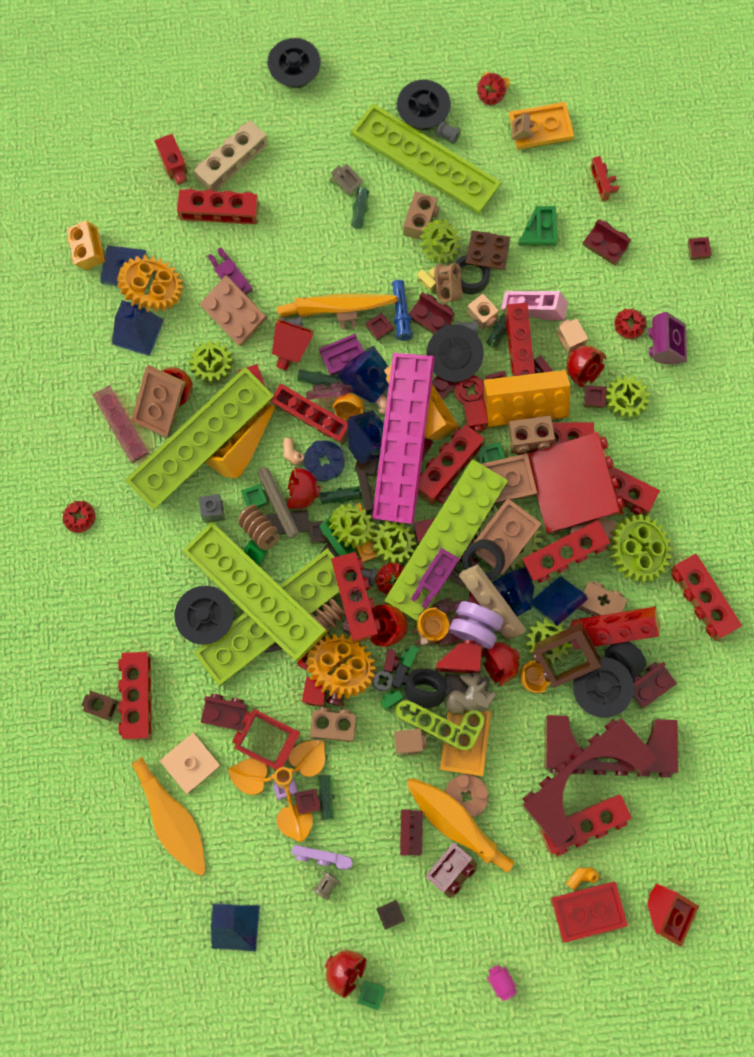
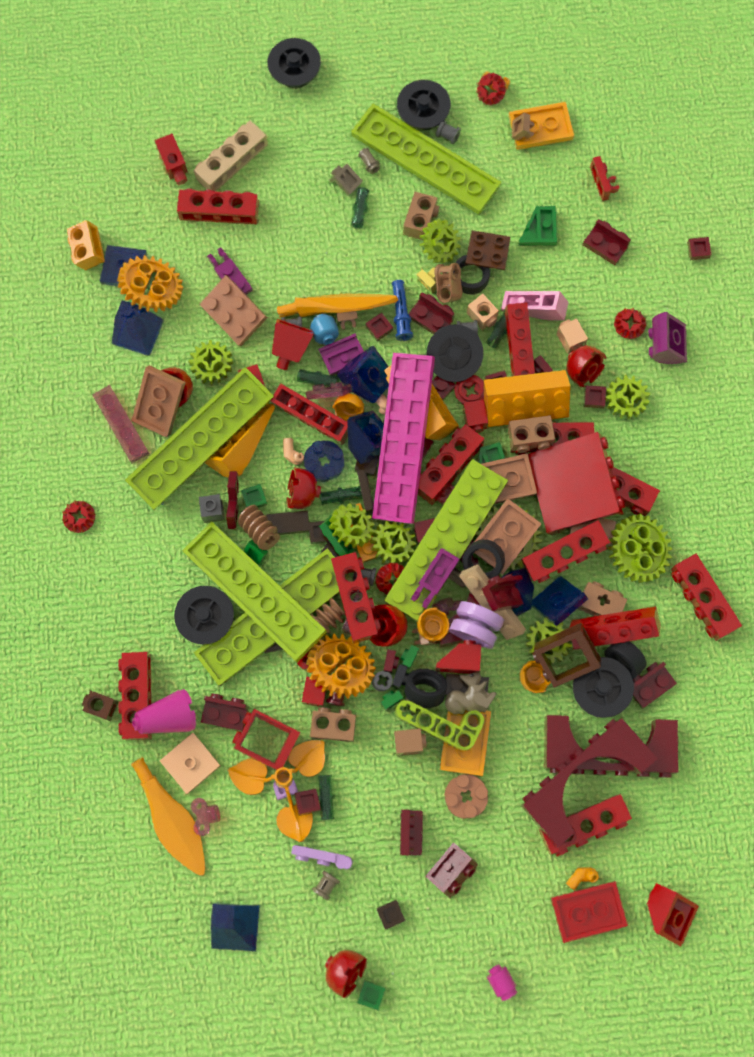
dark tan axle [257,467,299,539] -> none
light orange animal [407,779,514,873] -> none
red cylinder [481,642,520,686] -> none
none -> dark pink cone [132,689,196,734]
none -> piece [191,798,220,836]
none -> dark red tile [226,471,239,530]
none -> dark azure head [310,314,339,345]
none -> dark tan pin [358,148,380,174]
none -> dark red bracket [482,574,524,612]

